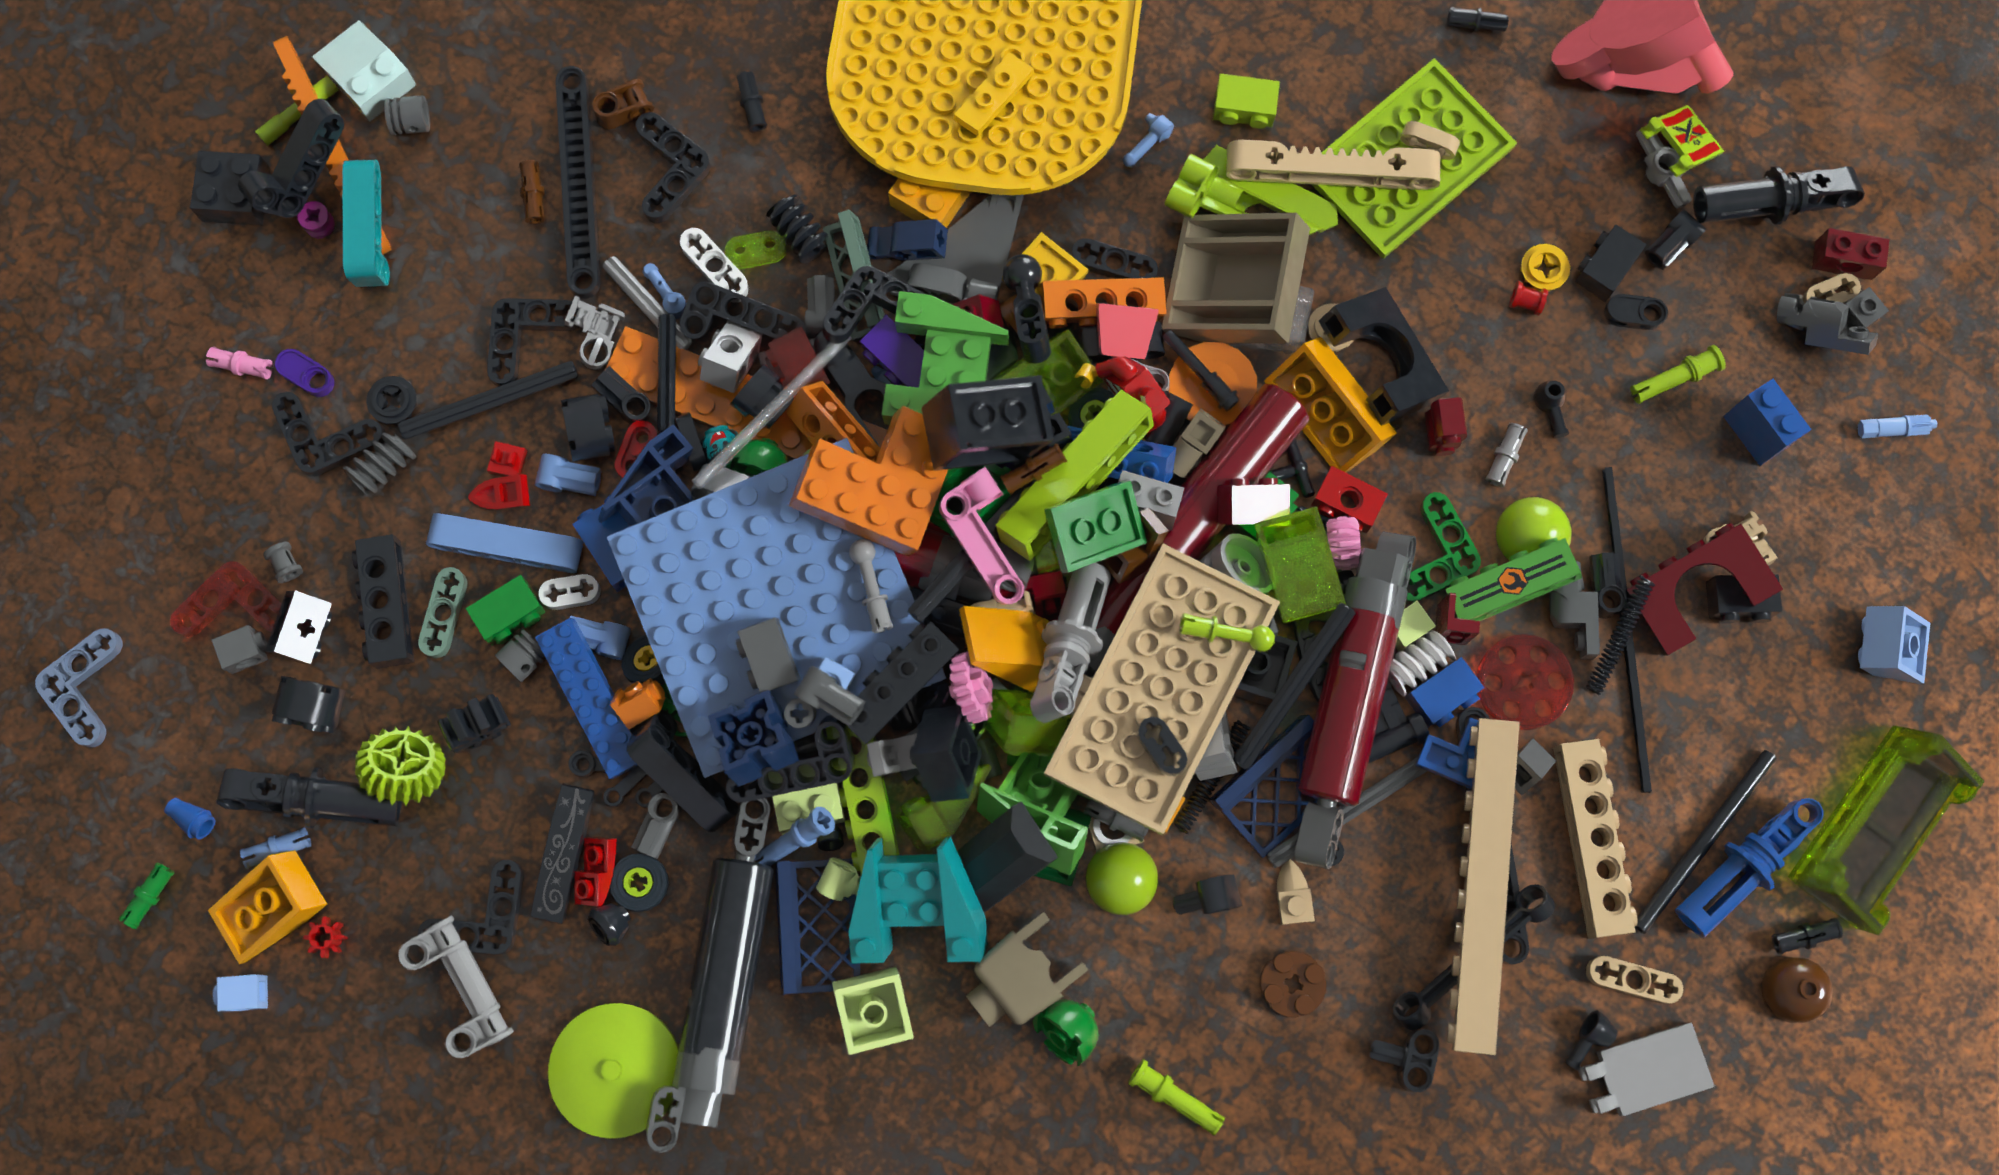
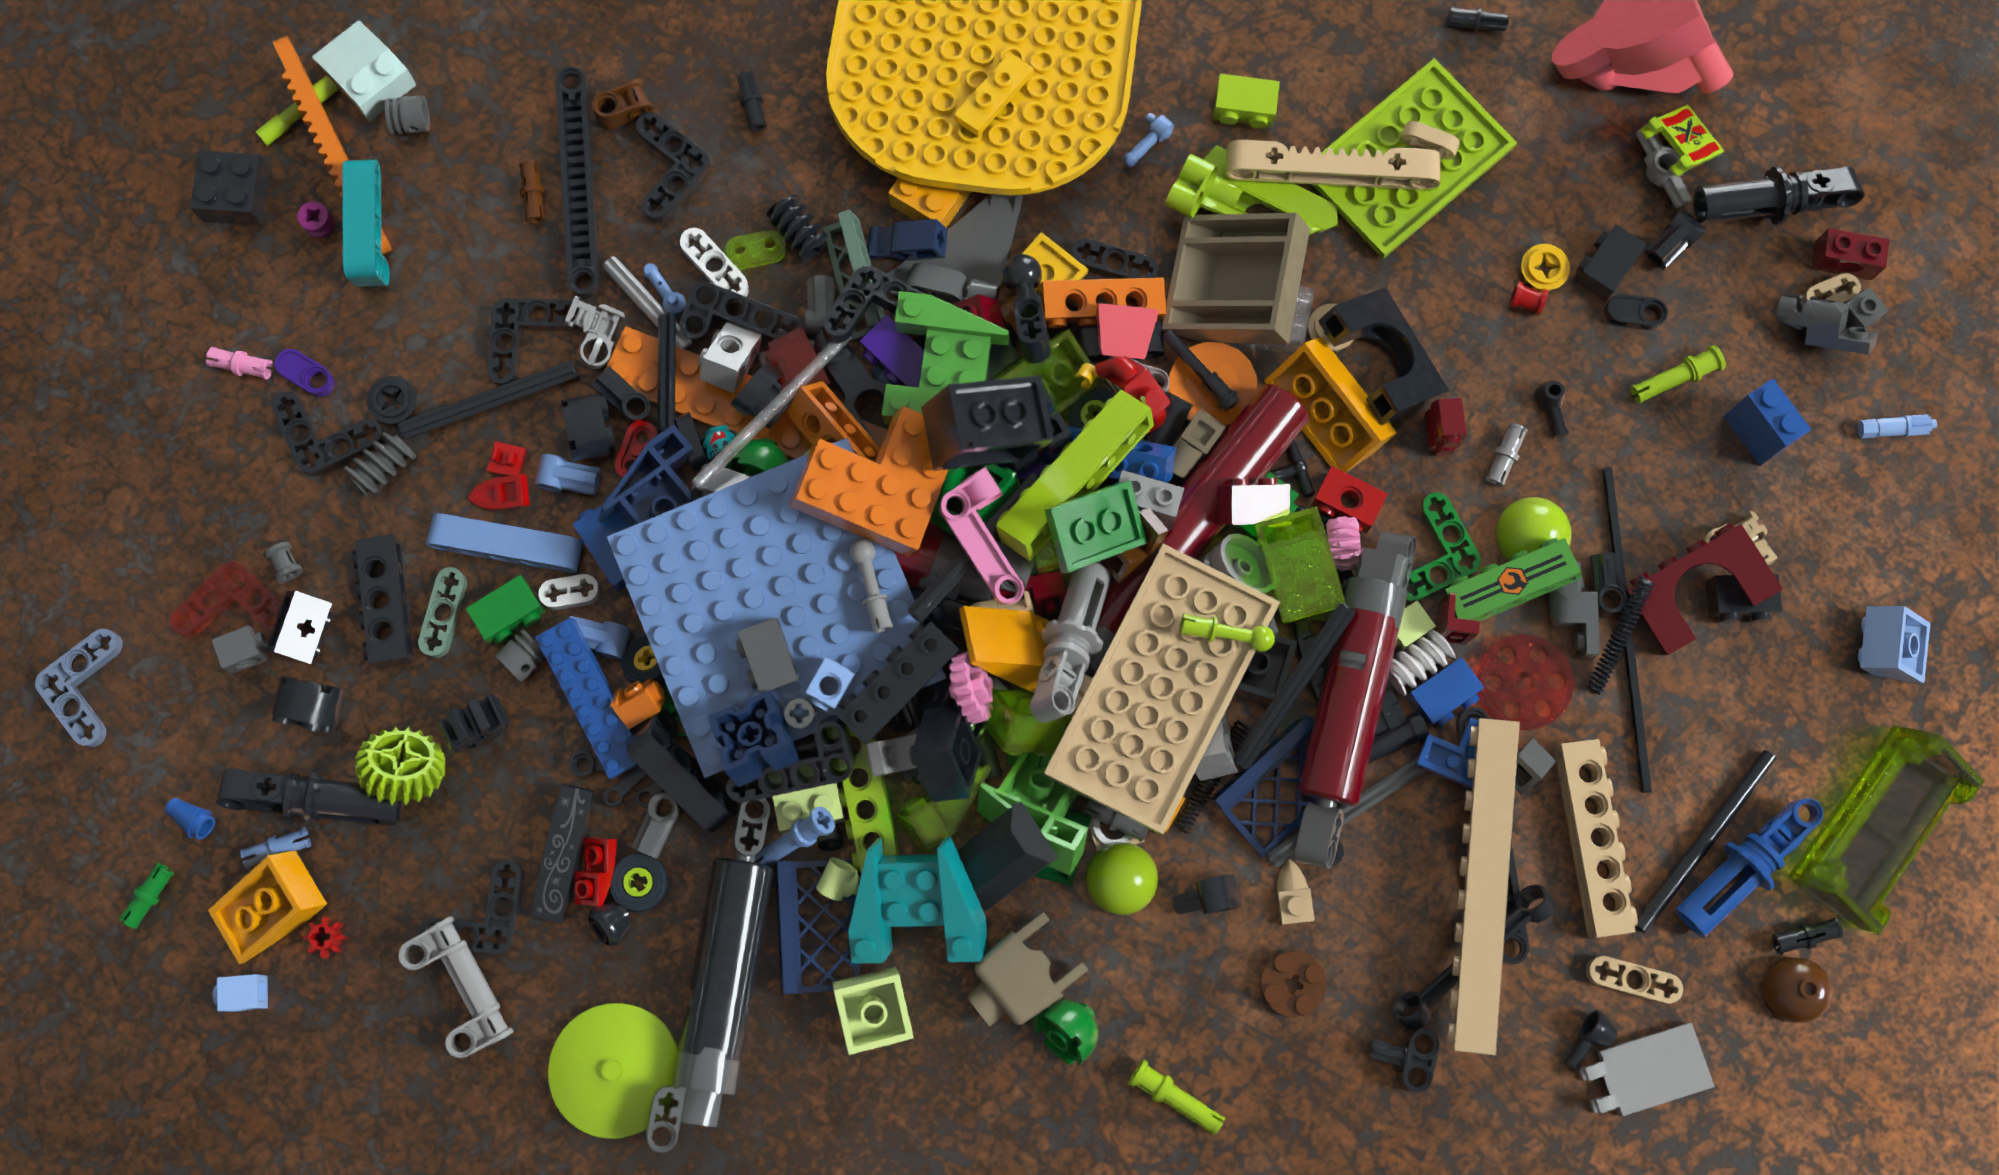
black beam [238,99,345,218] -> none
dark grey piece [794,665,866,726] -> none
reddish brown pin [1000,444,1068,494] -> none
black beam [1138,717,1187,776] -> none

